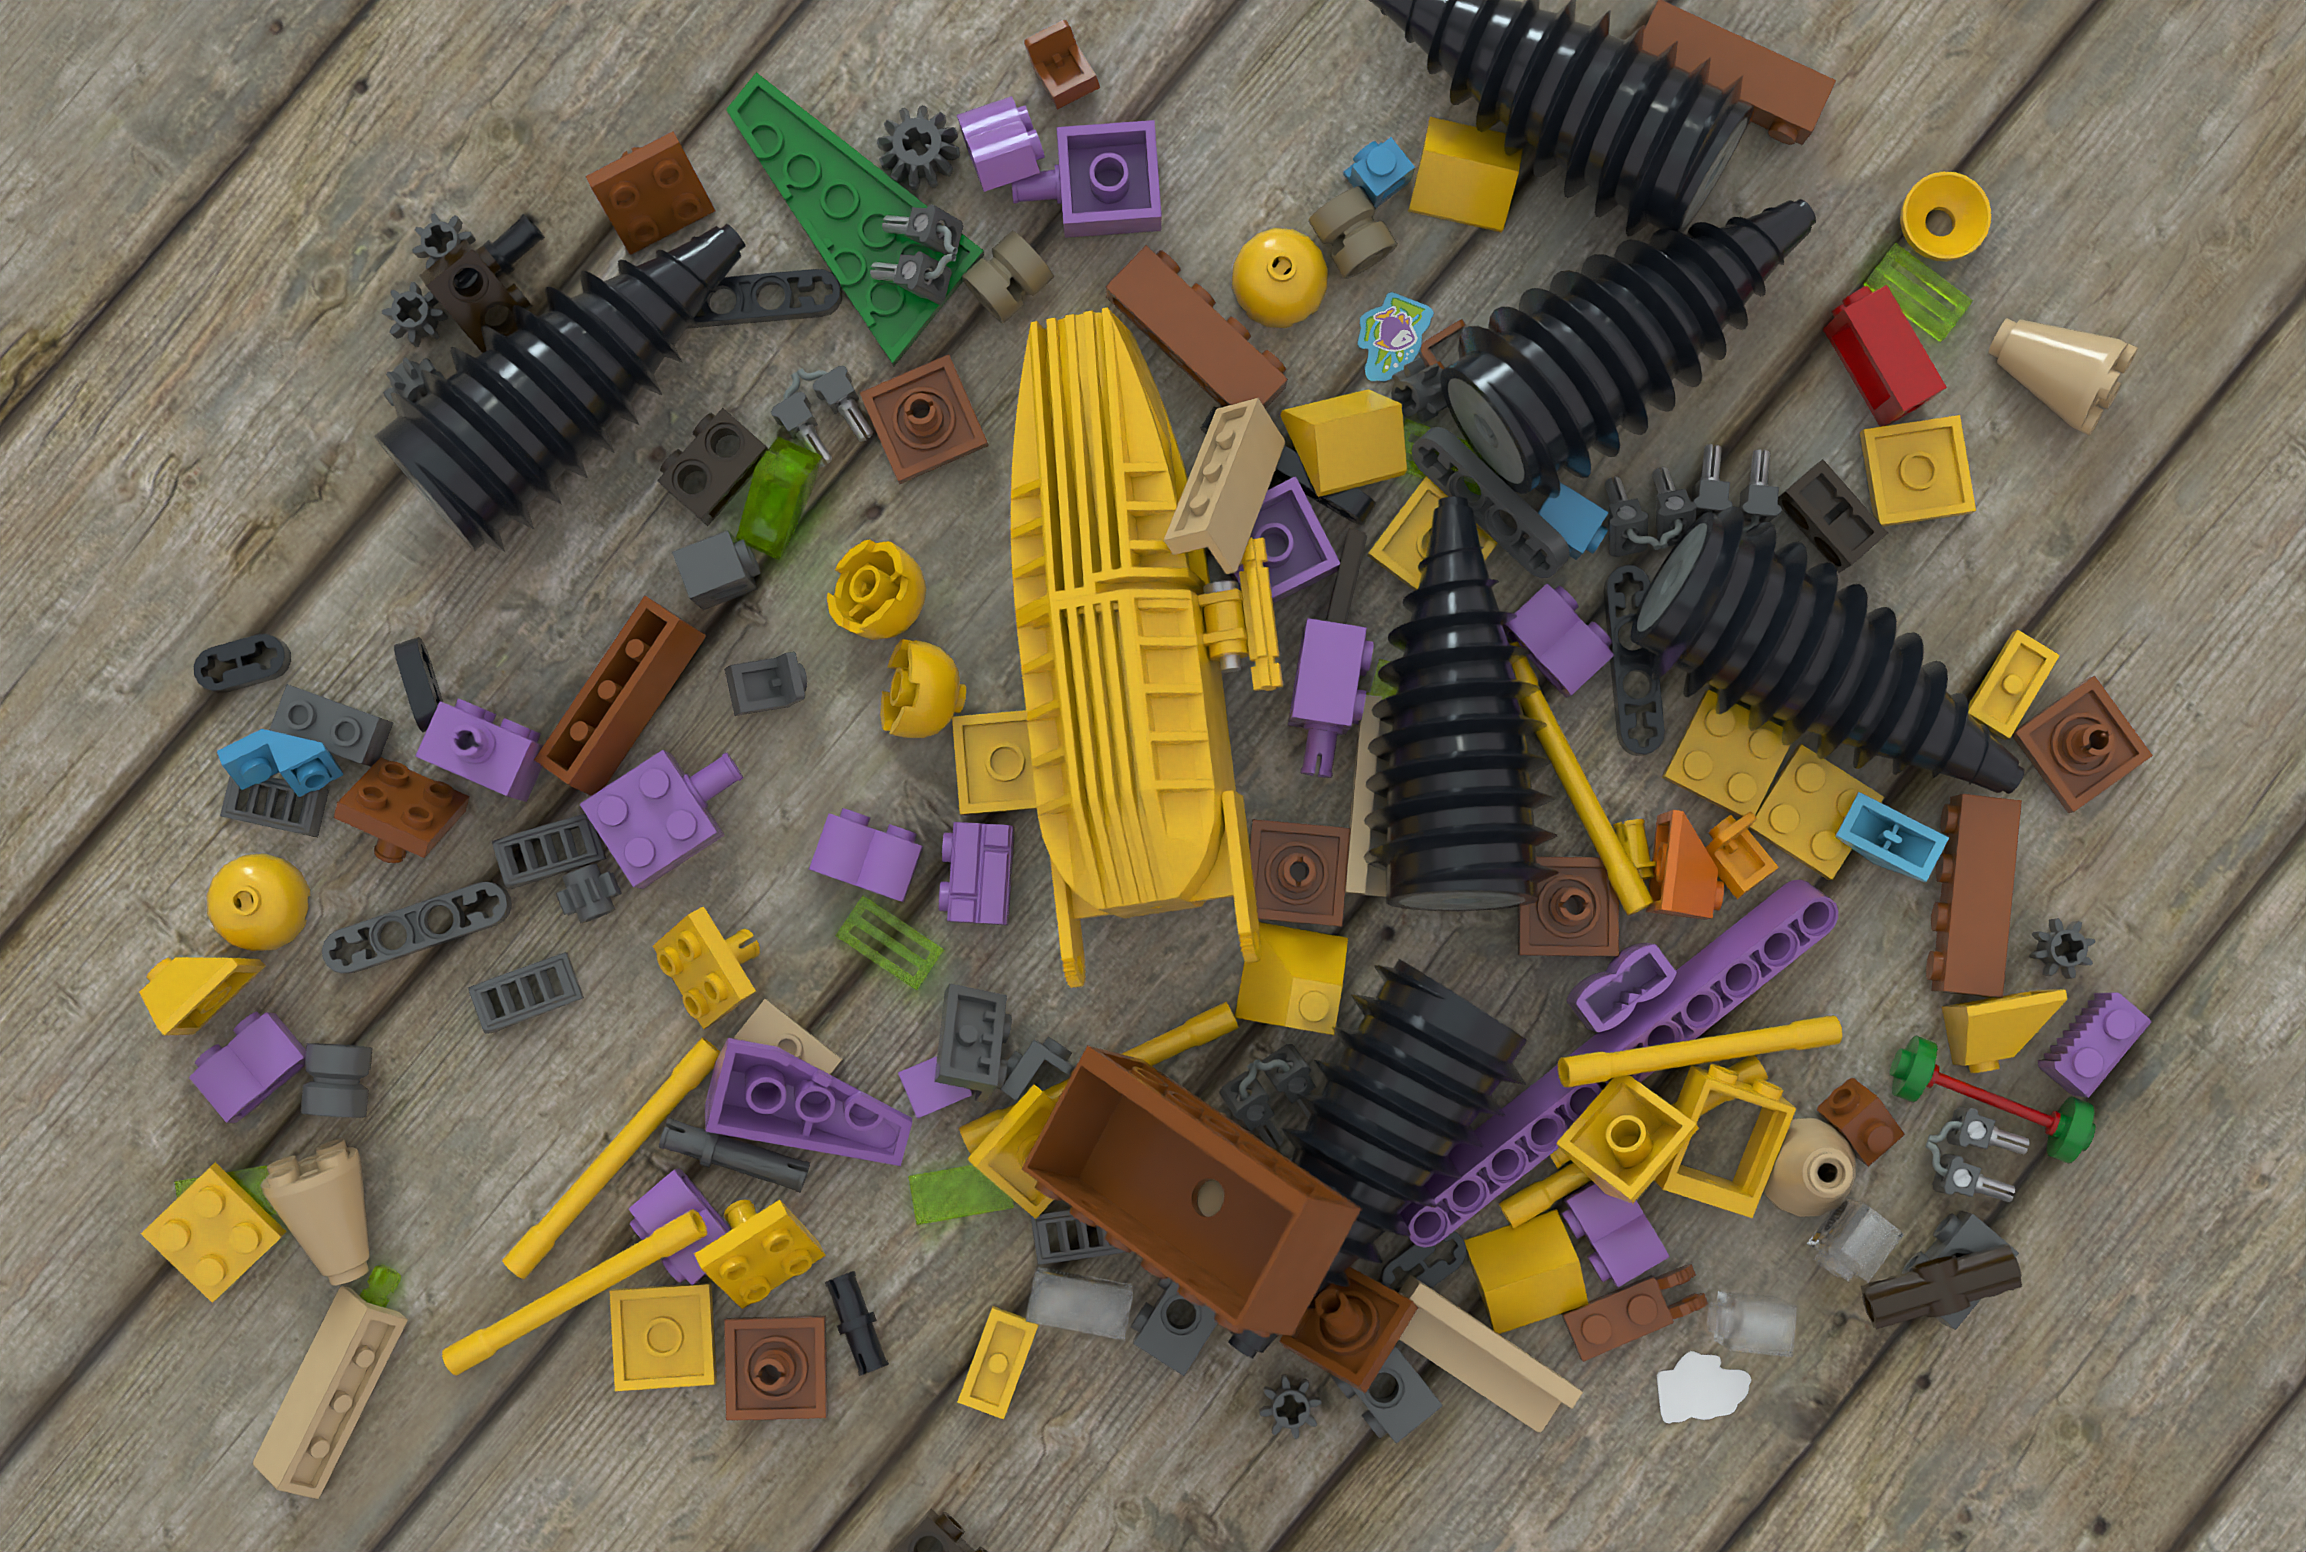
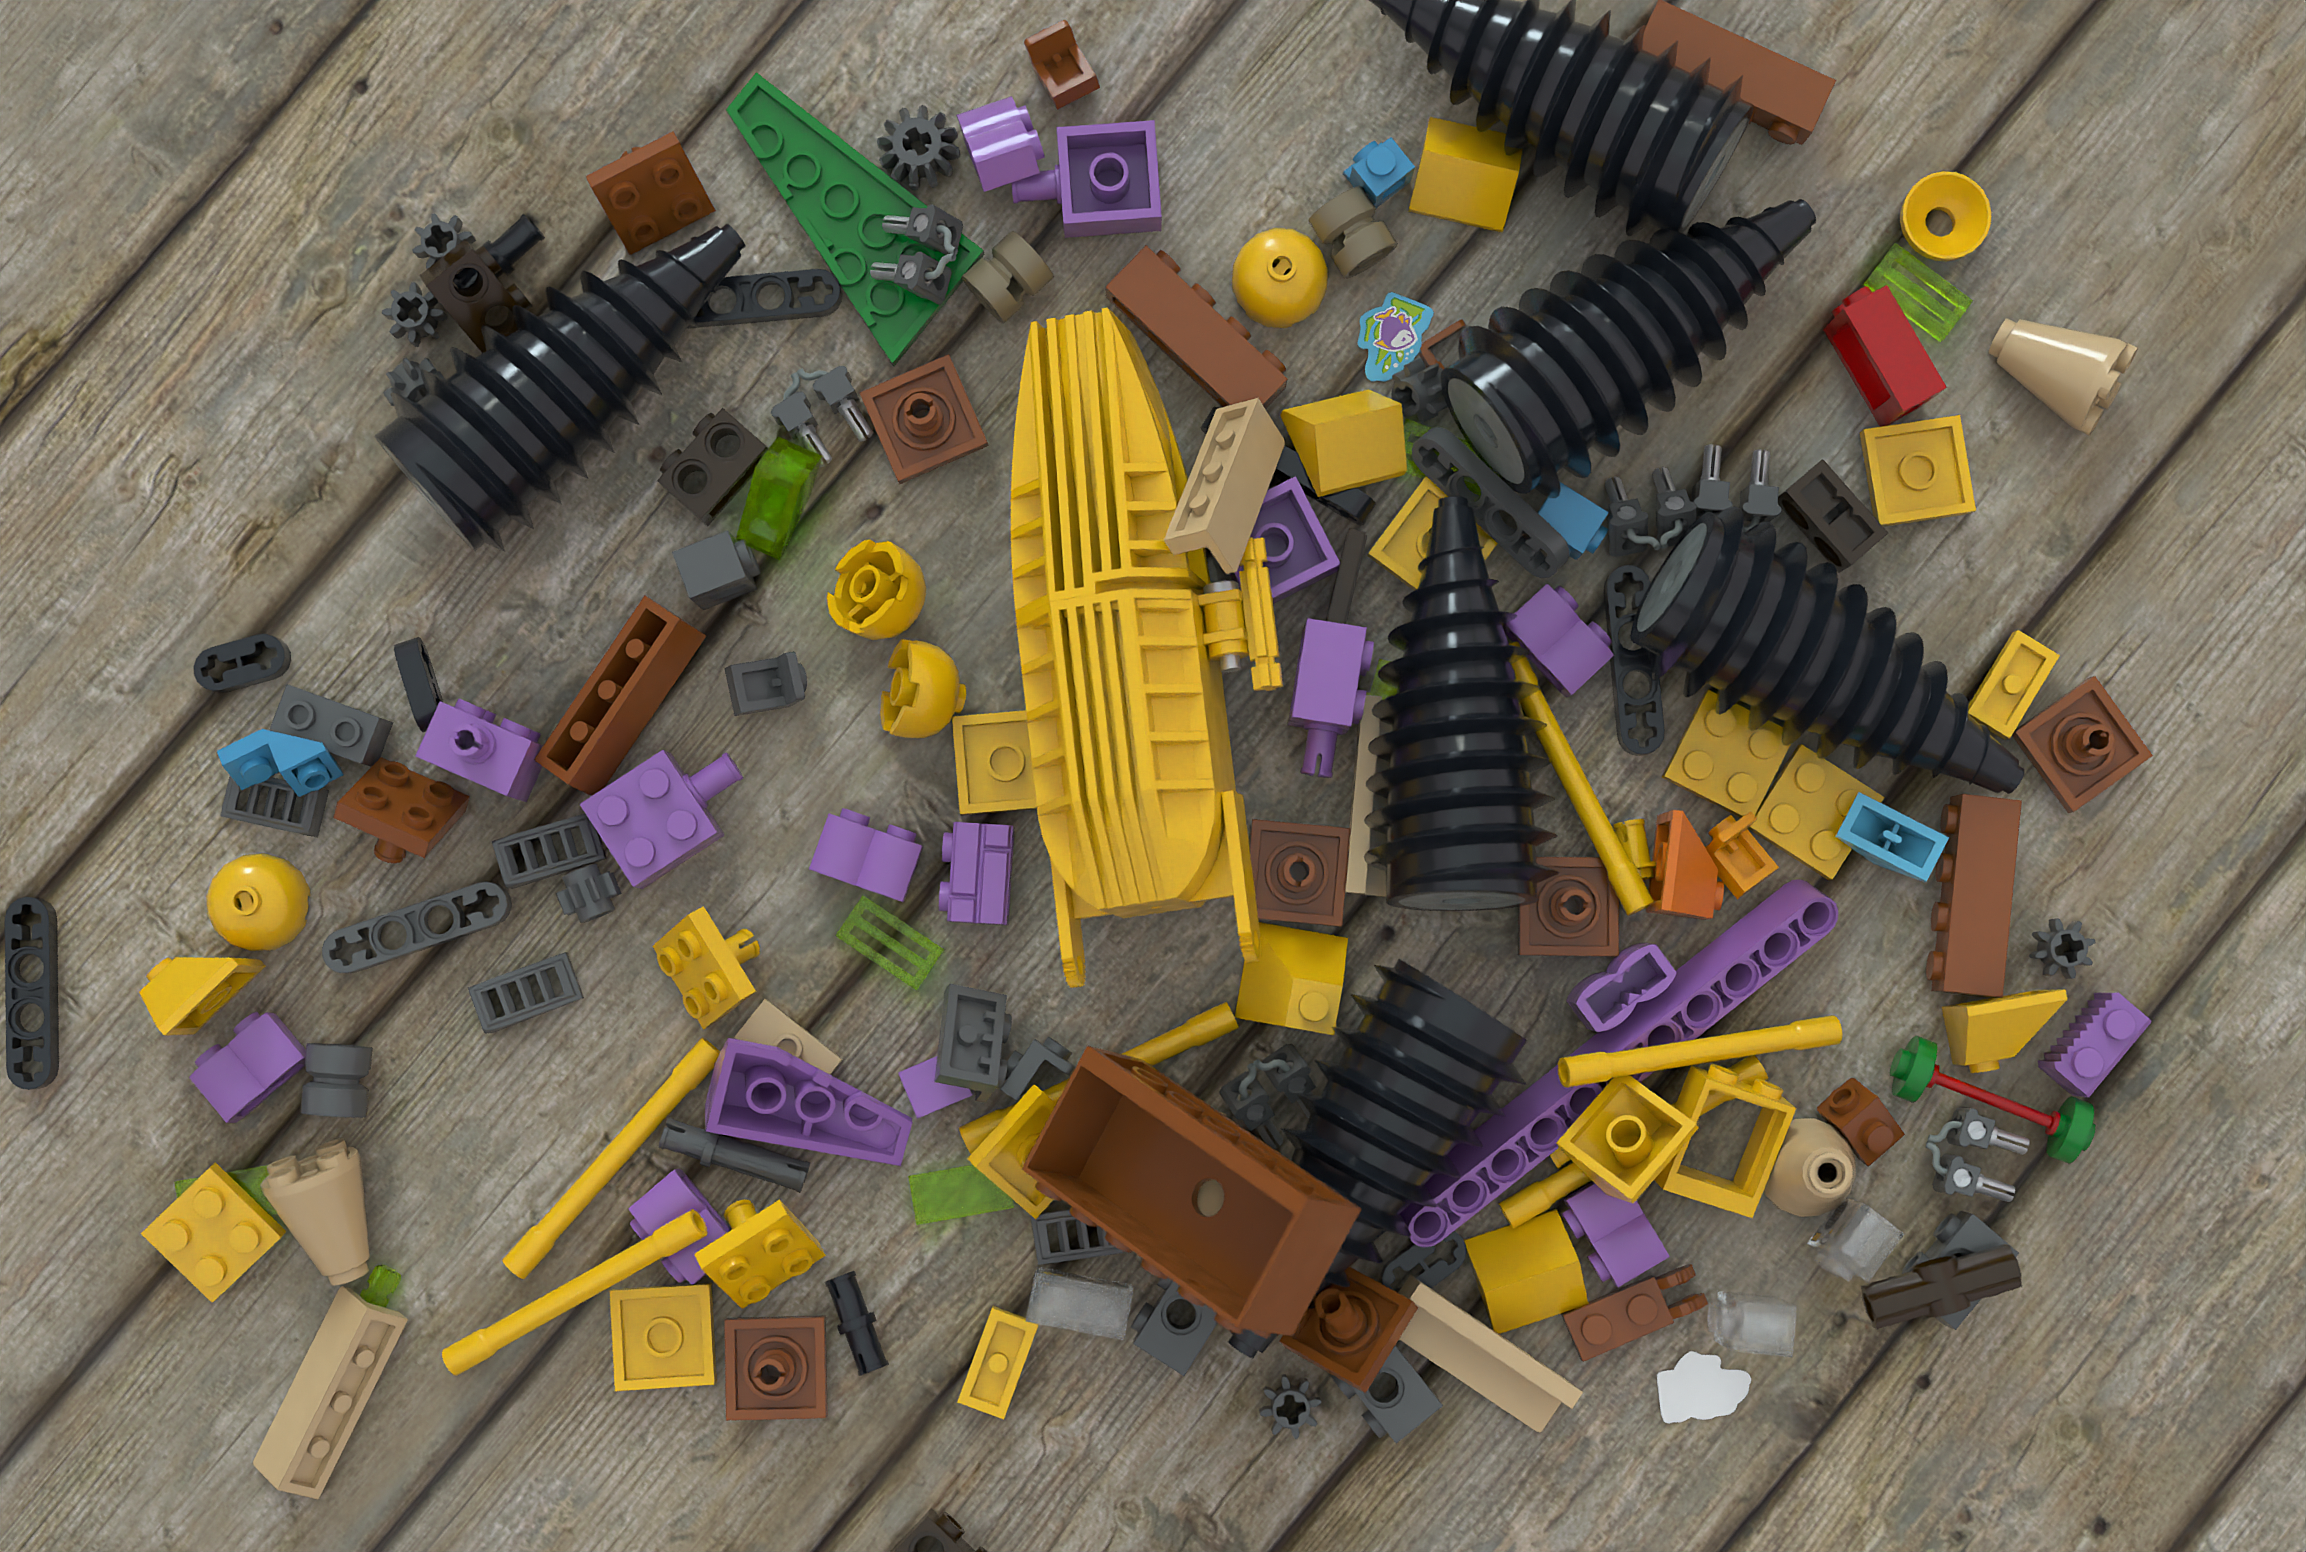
none -> black beam [5,897,59,1090]

